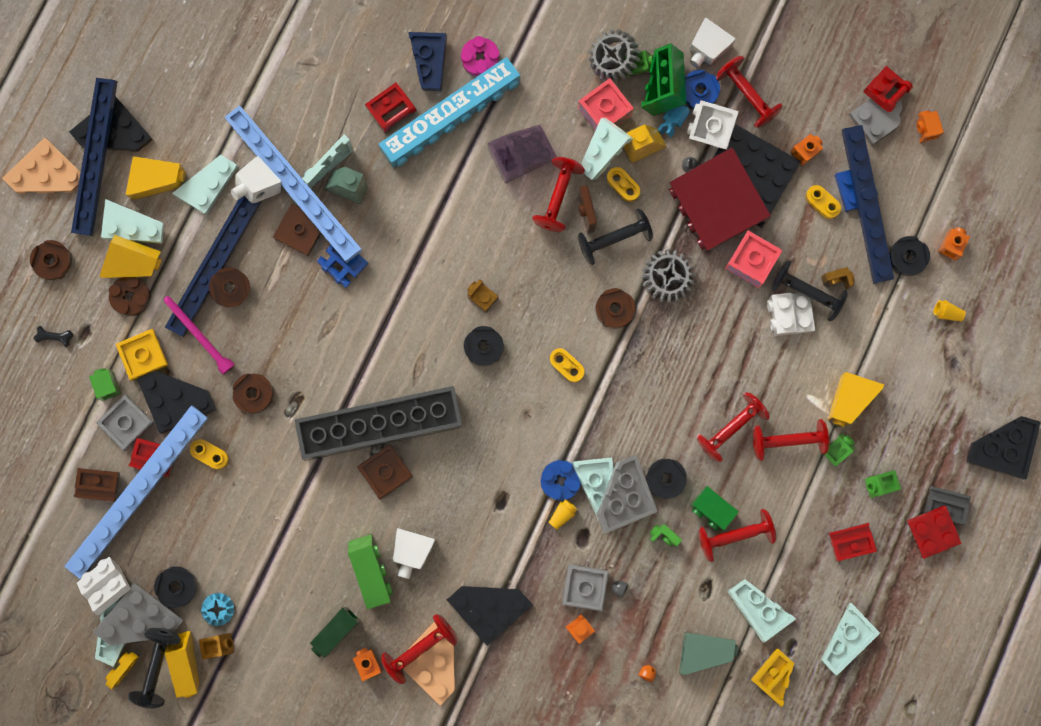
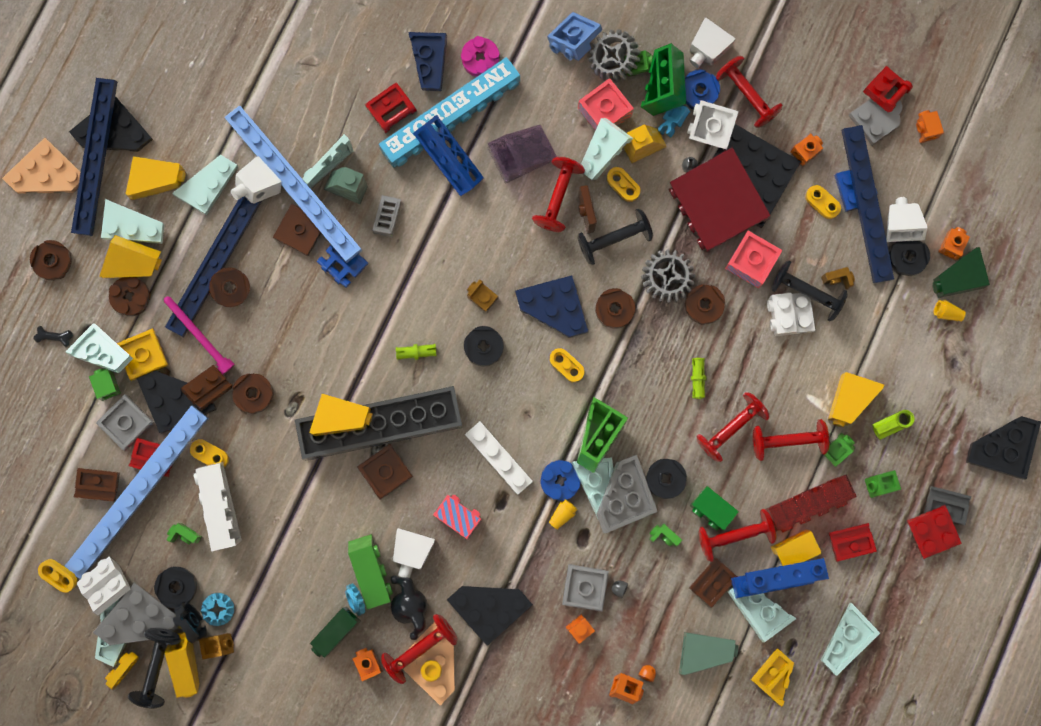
none -> yellow plate [38,559,77,593]
none -> light aqua wing [66,323,133,373]
none -> bright green bracket [166,523,202,545]
none -> black plate [173,601,207,643]
none -> reddish brown plate [181,365,232,411]
none -> white wedge [194,462,242,552]
none -> yellow slope [309,394,373,436]
none -> medium azure gear [345,583,365,616]
none -> light grey slope [372,195,401,238]
none -> black piece [390,575,428,640]
none -> lime pin [396,344,437,360]
none -> blue fence [413,115,484,196]
none -> yellow tile [421,660,442,682]
none -> container [433,495,482,540]
none -> white plate [465,421,533,495]
none -> dark blue plate [515,275,588,338]
none -> medium blue plate [547,12,602,61]
none -> bright green wedge [577,397,628,473]
none -> orange brick [609,673,644,704]
none -> reddish brown plate [685,284,725,325]
none -> reddish brown plate [689,557,738,608]
none -> lime pin [691,358,707,399]
none -> blue fence [731,558,829,599]
none -> clear red wedge [765,474,857,533]
none -> yellow panel [771,529,821,566]
none -> lime piece [872,410,915,440]
none -> white torso [886,197,927,242]
none -> dark green slope [932,247,990,298]

